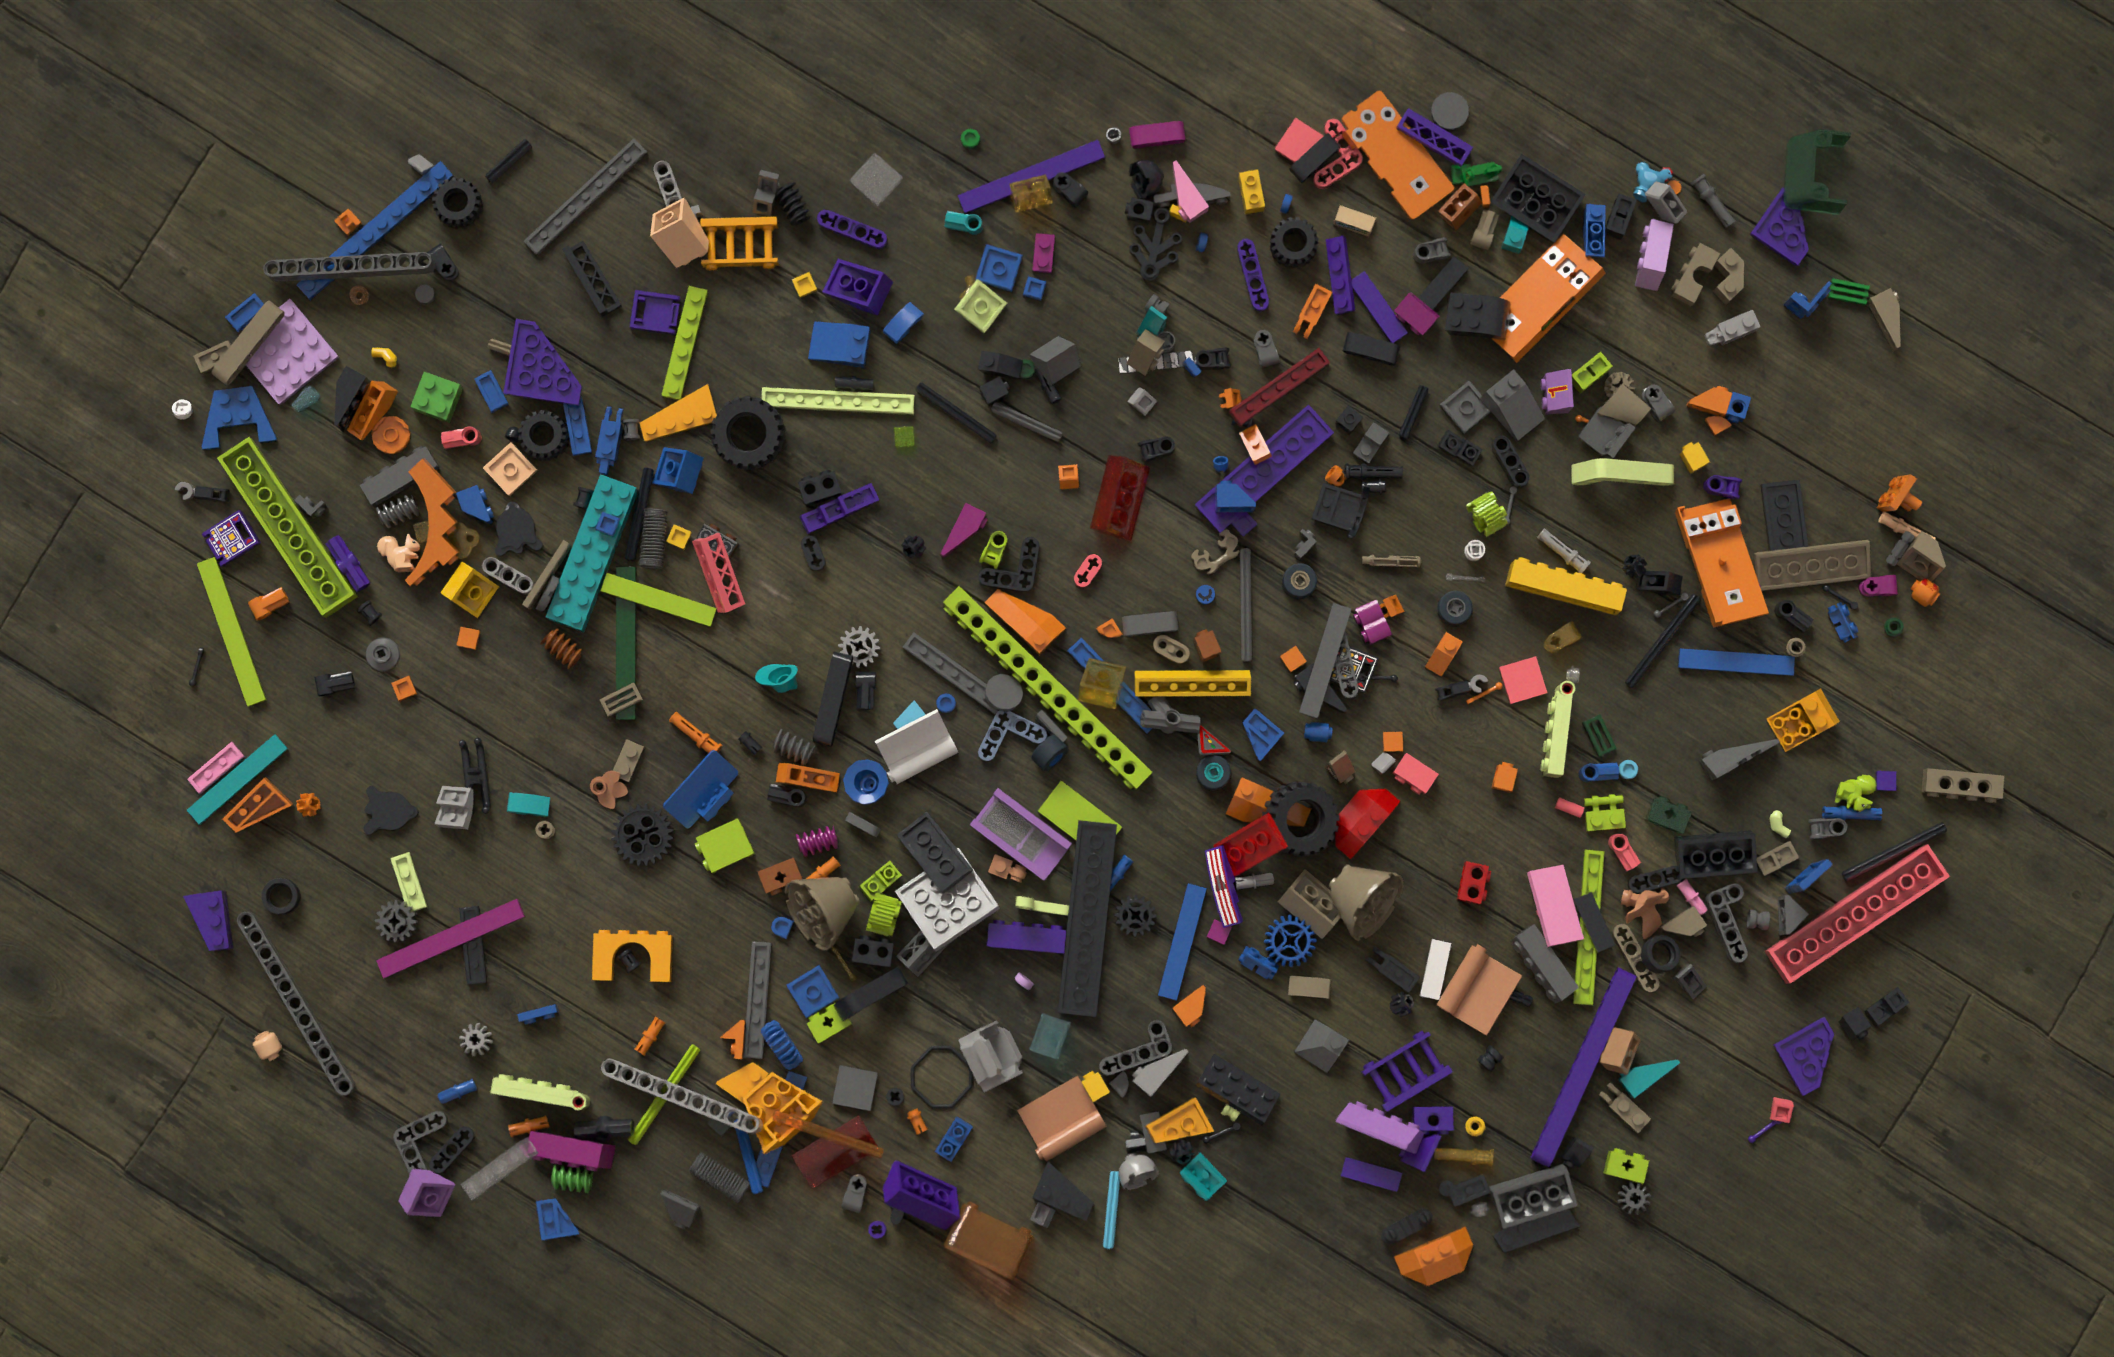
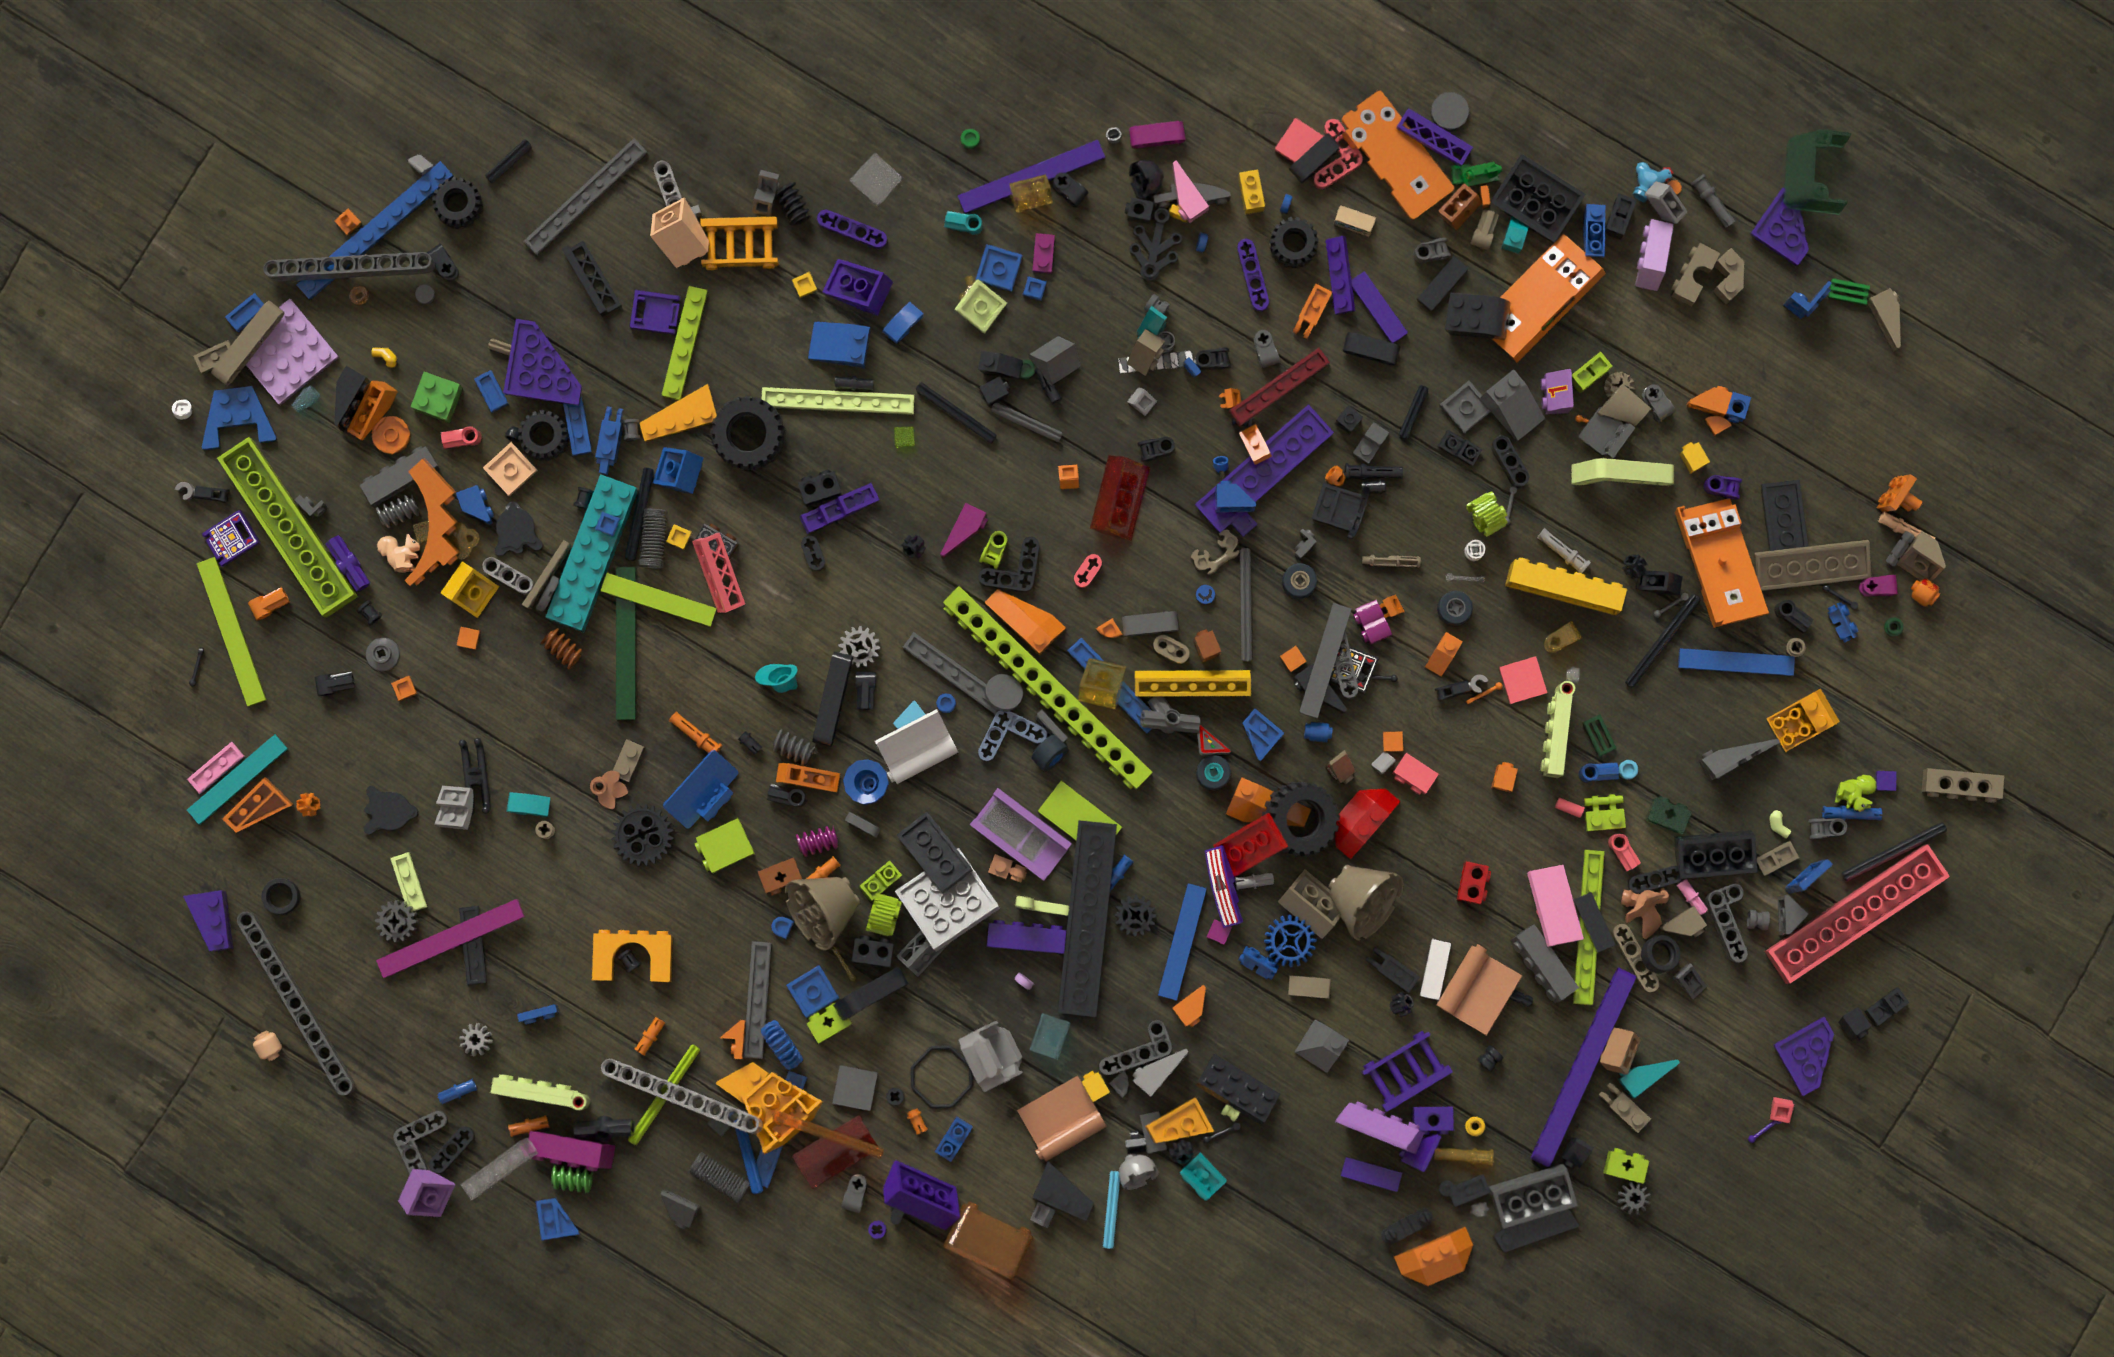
dark tan tile [600,683,643,717] -> none
magenta brick [1394,292,1440,335] -> none
light grey hinge [1704,310,1760,346] -> none

